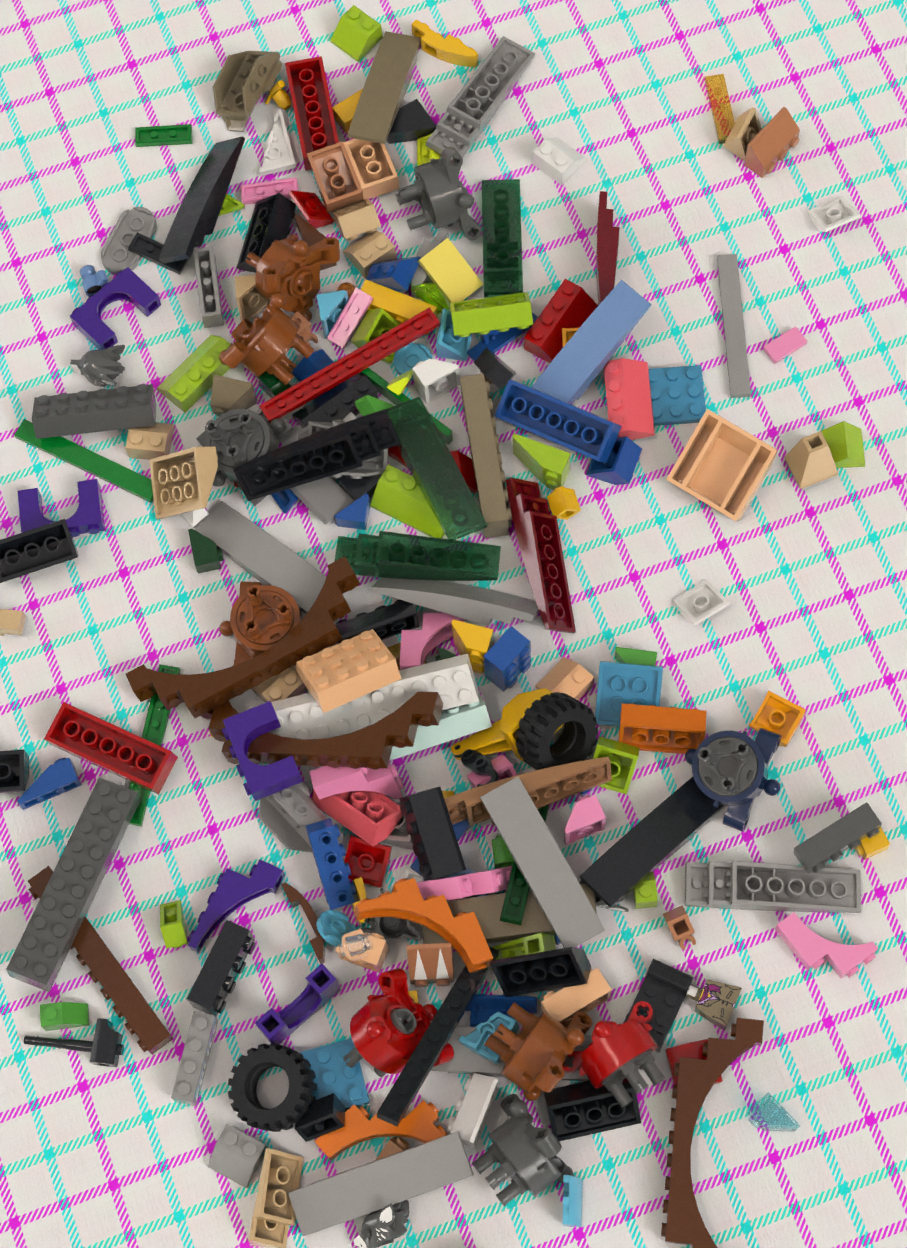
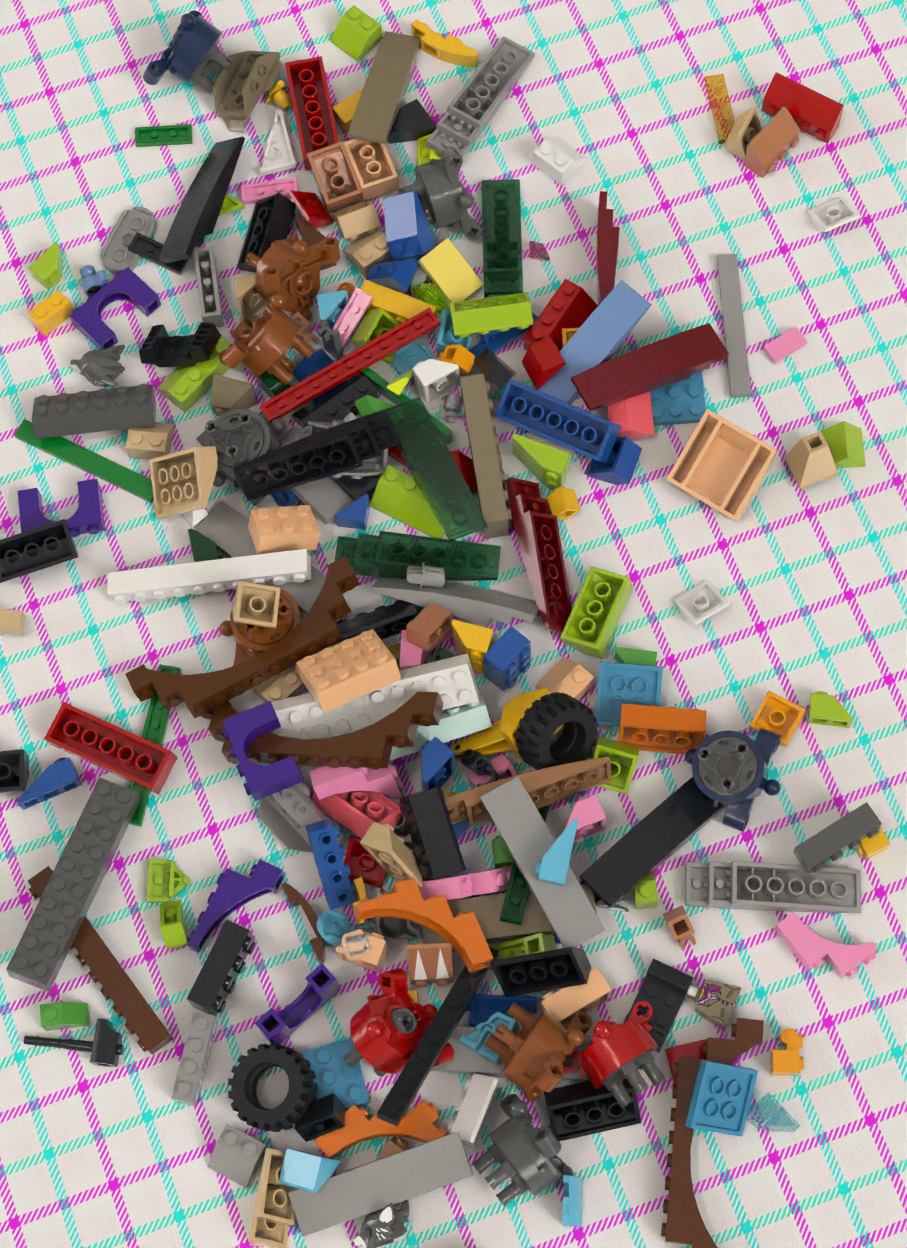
none -> lime slope [28,242,62,290]
none -> yellow brick [28,289,74,336]
none -> white brick [107,549,312,604]
none -> black plate [139,322,221,367]
none -> dark blue piece [143,10,233,93]
none -> lime slope [146,859,191,903]
none -> tan slope [232,581,281,629]
none -> light nougat brick [248,505,320,554]
none -> medium azure slope [279,1148,341,1193]
none -> dark grey hinge [317,320,344,360]
none -> tan slope [360,822,423,888]
none -> slope [383,190,436,260]
none -> nougat brick [406,603,452,651]
none -> light grey arm [407,562,445,589]
none -> blue slope [420,737,454,791]
none -> light orange brick [438,344,475,374]
none -> clear head [439,393,465,423]
none -> red slope [521,336,566,390]
none -> clear pink slope [529,241,550,261]
none -> medium azure slope [535,819,578,887]
none -> lime slope [560,566,633,659]
none -> dark red slope [571,323,729,411]
none -> dark azure plate [685,1059,758,1137]
none -> red slope [761,72,844,143]
none -> light orange brick [770,1028,804,1076]
none -> lime slope [807,691,853,728]

